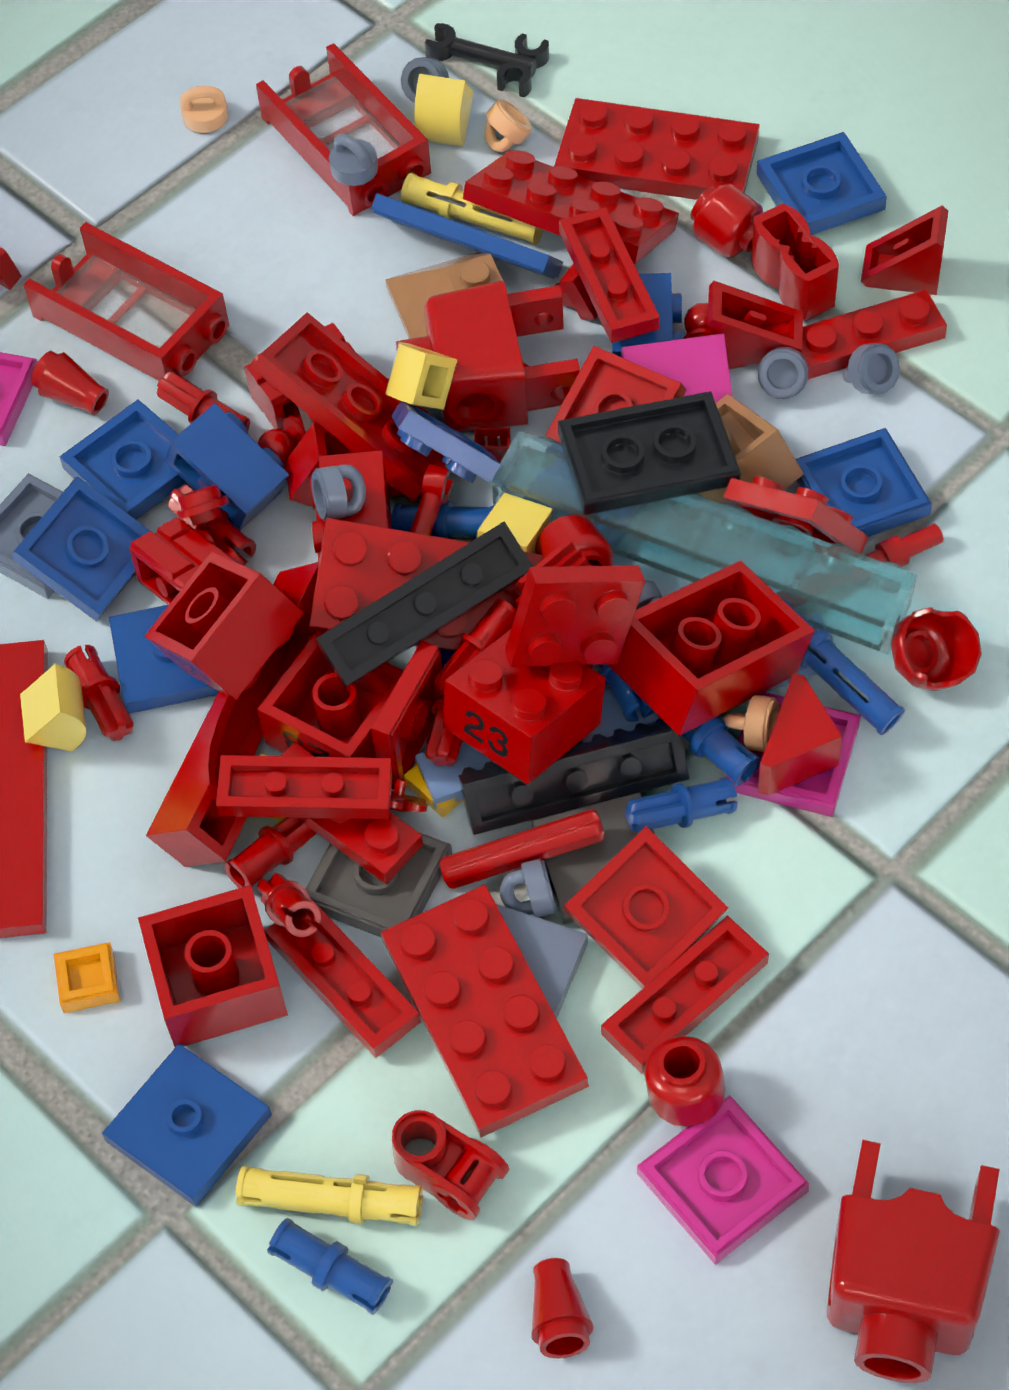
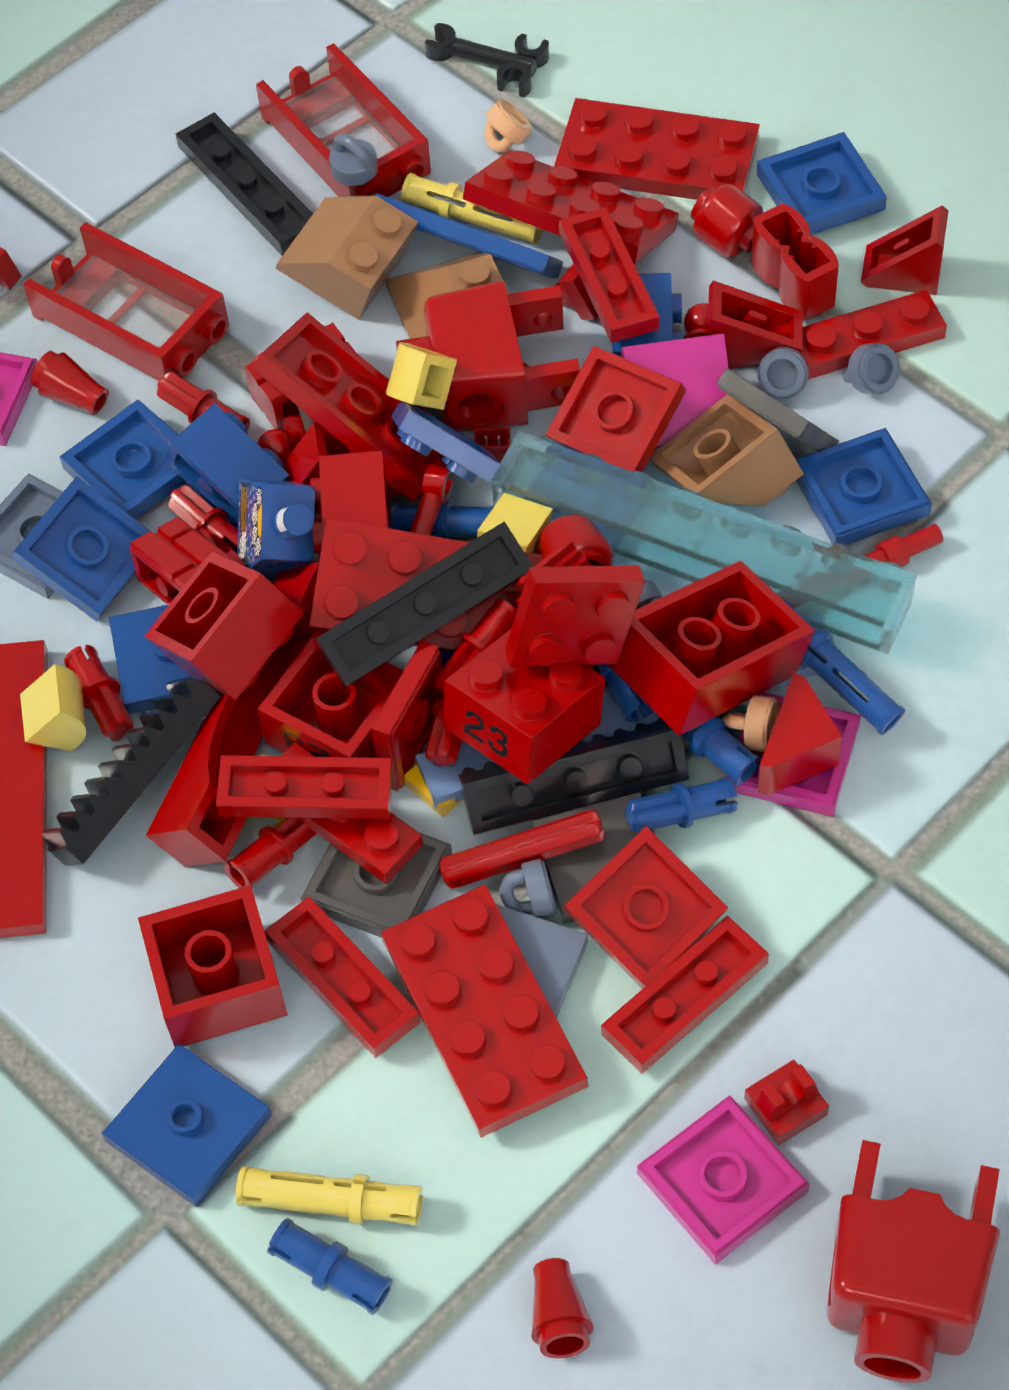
light orange tile [53,942,121,1013] -> none
red plate [177,484,229,526] -> none
light nougat tile [180,86,229,133] -> none
red axle [256,873,321,937] -> none
sand blue tile [311,465,366,521] -> none
red plant [390,779,428,812] -> none
red piece [392,1110,510,1221] -> none
sand blue tile [401,57,449,103] -> none
light yellow brick [414,74,474,147] -> none
black tile [558,391,741,516] -> none
red head [644,1036,725,1127] -> none
red plate [723,476,868,556] -> none
red hair [891,607,982,691] -> none
none -> black gear [42,677,221,865]
none -> black plate [175,112,313,256]
none -> blue torso [238,478,315,581]
none -> medium nougat slope [275,196,418,320]
none -> dark grey tile [717,368,839,451]
none -> red tile [744,1059,829,1146]

